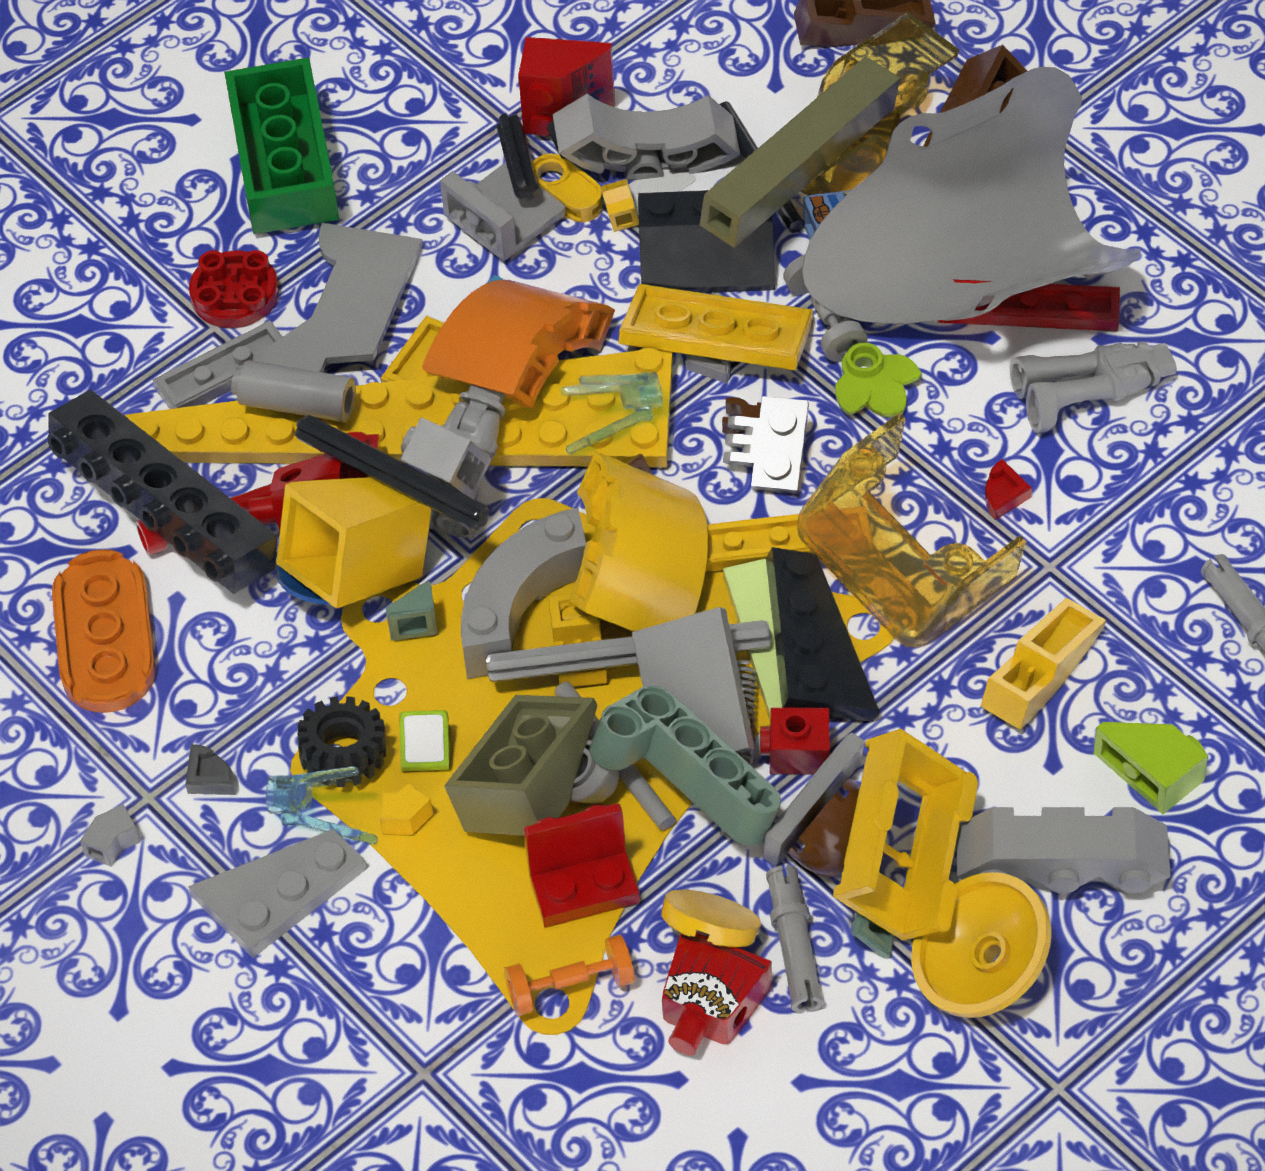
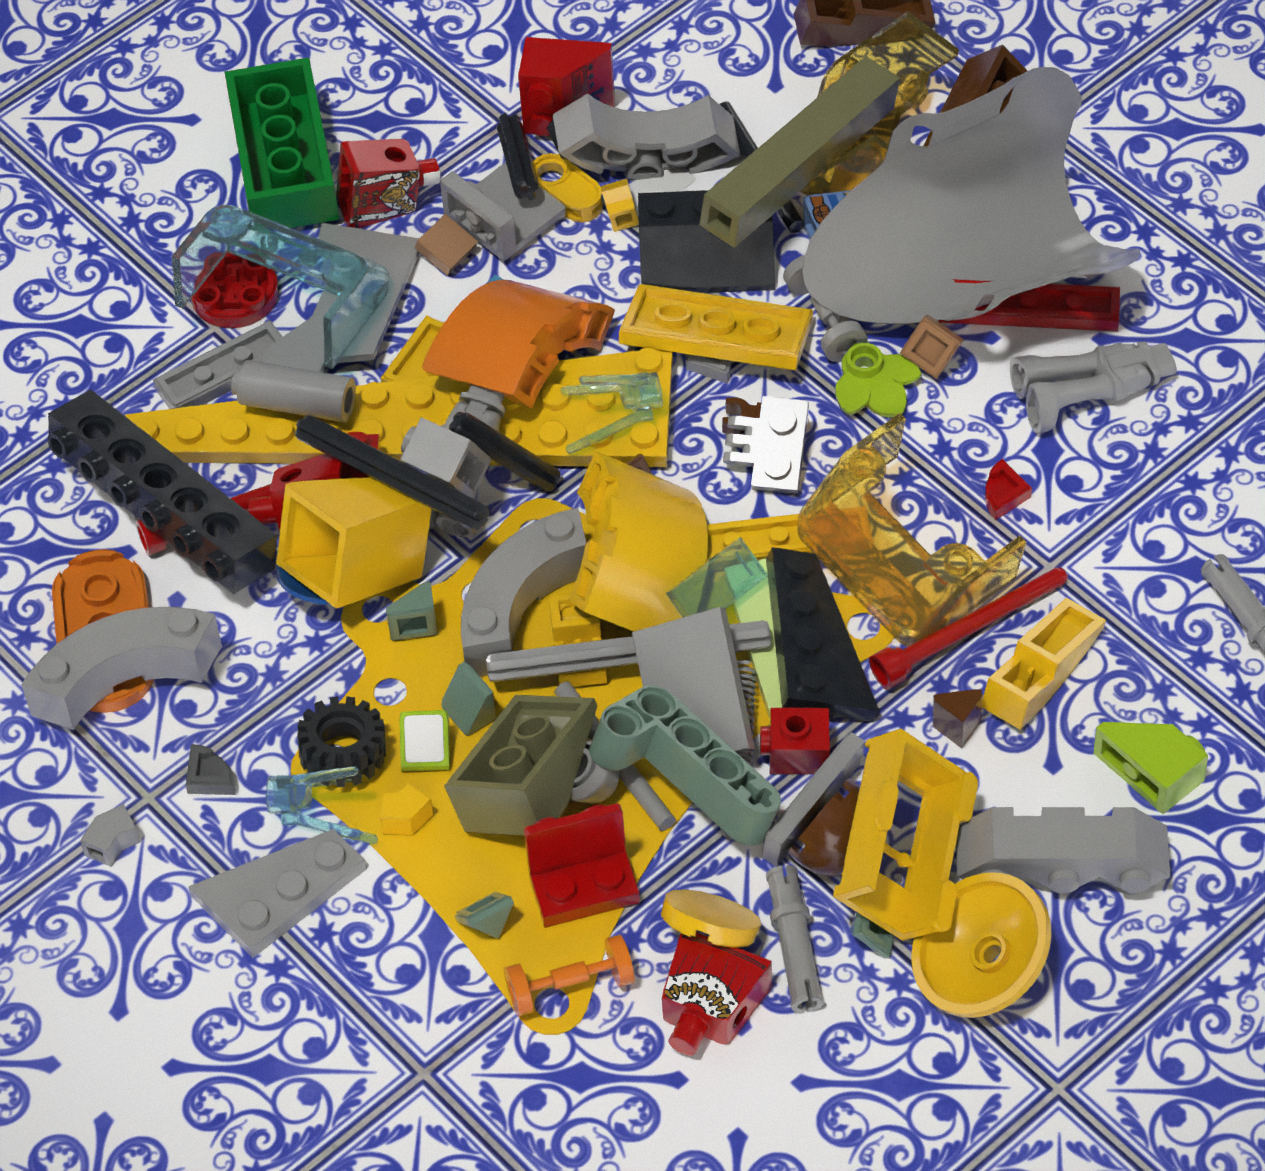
none -> light grey brick [21,607,222,730]
none -> clear light blue windscreen [172,205,389,369]
none -> torso [336,139,440,229]
none -> medium nougat tile [414,214,478,276]
none -> sand green slope [441,661,496,736]
none -> black axle [449,412,561,492]
none -> sand green slope [455,892,514,939]
none -> clear light blue tile [666,537,768,617]
none -> red piece [869,567,1068,690]
none -> medium nougat tile [900,314,964,379]
none -> slope [932,689,983,749]

